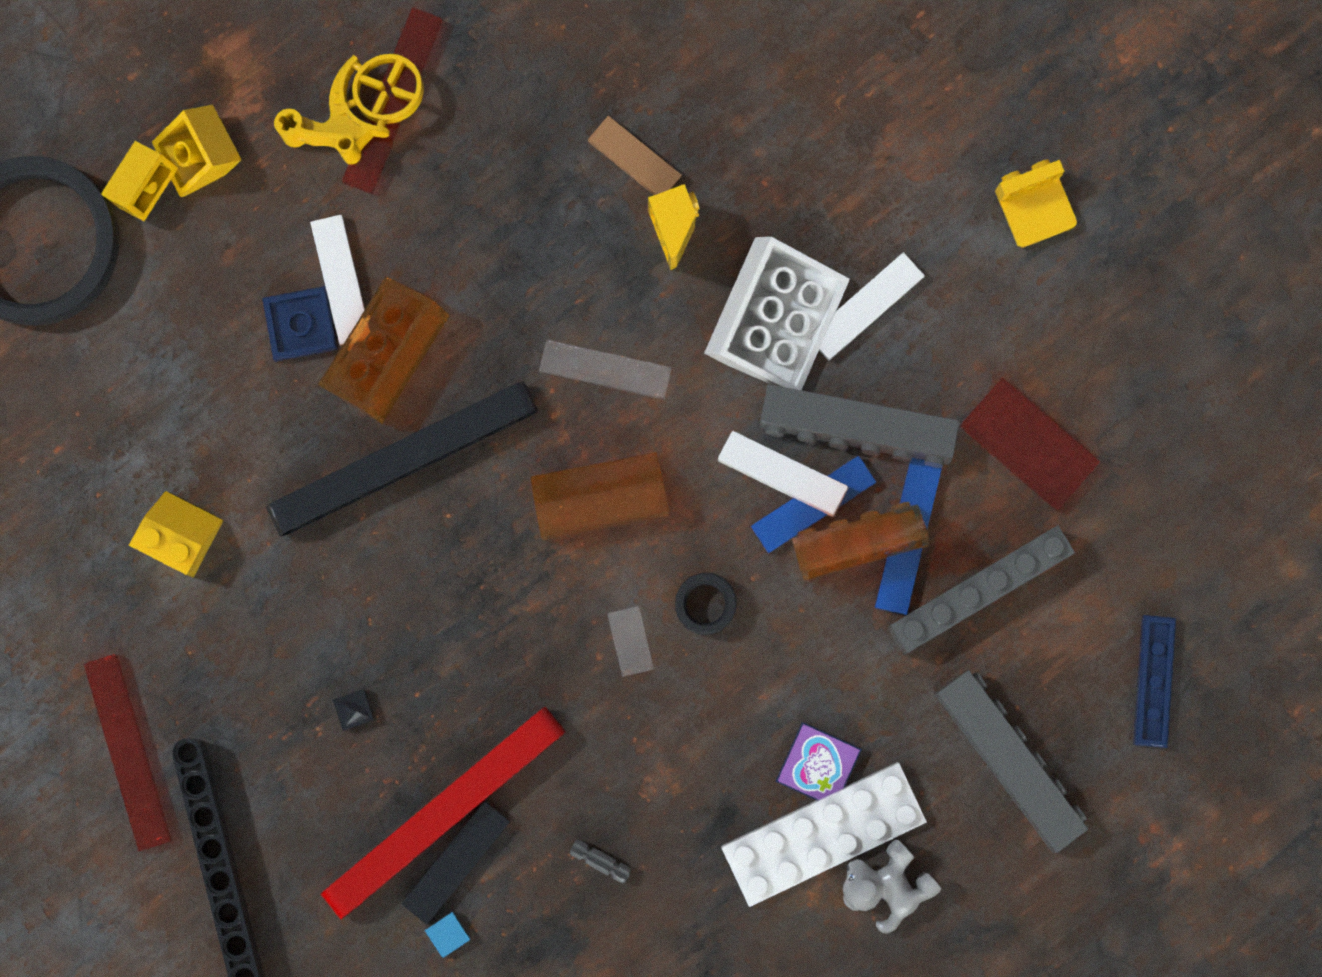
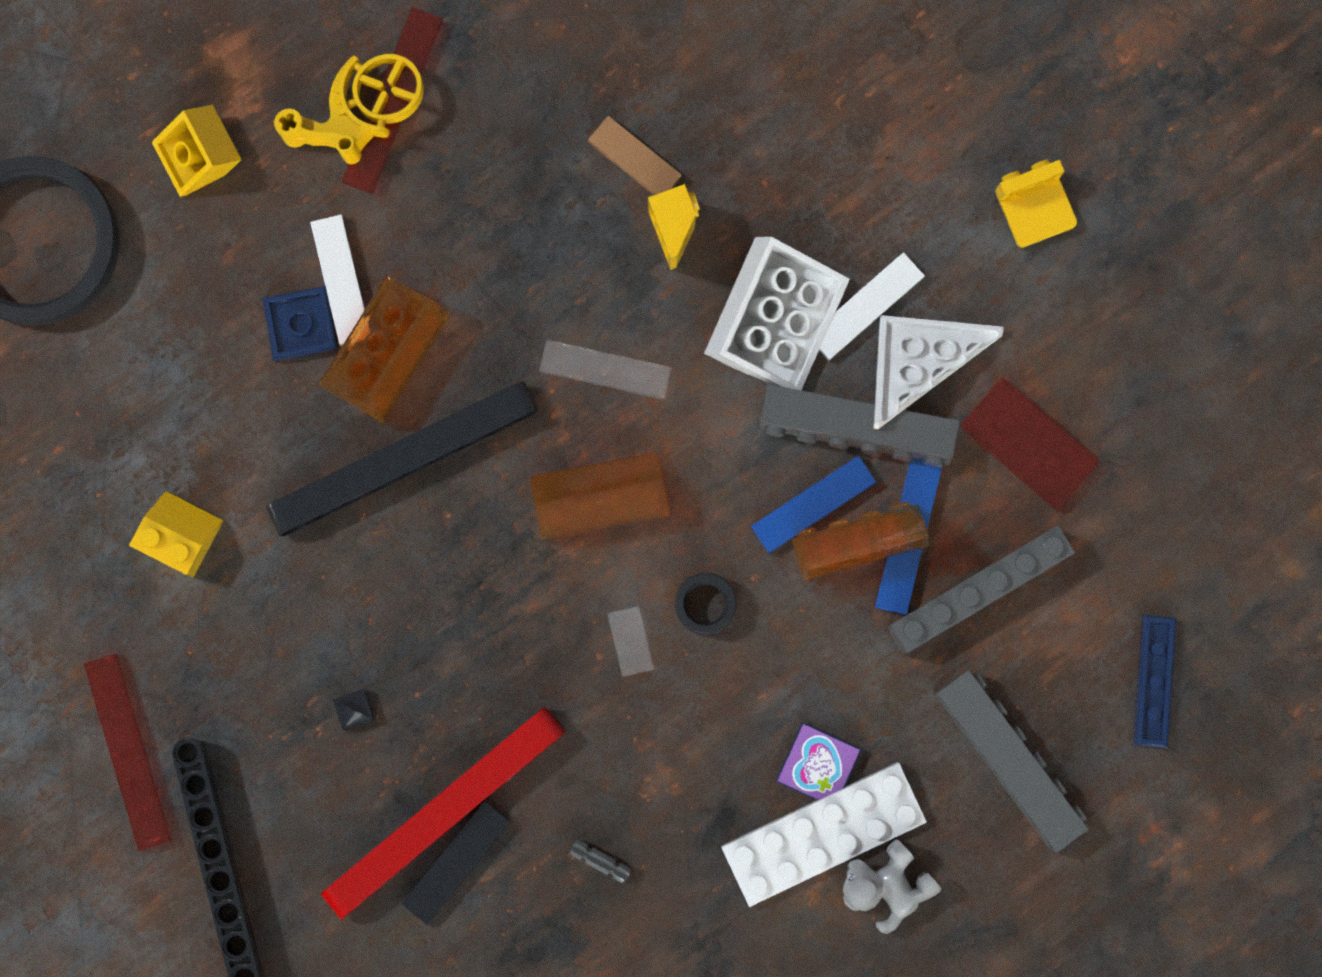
yellow brick [101,141,178,221] -> none
dark azure tile [425,912,471,958] -> none
white tile [718,431,848,517] -> none
none -> white tile [873,315,1004,429]

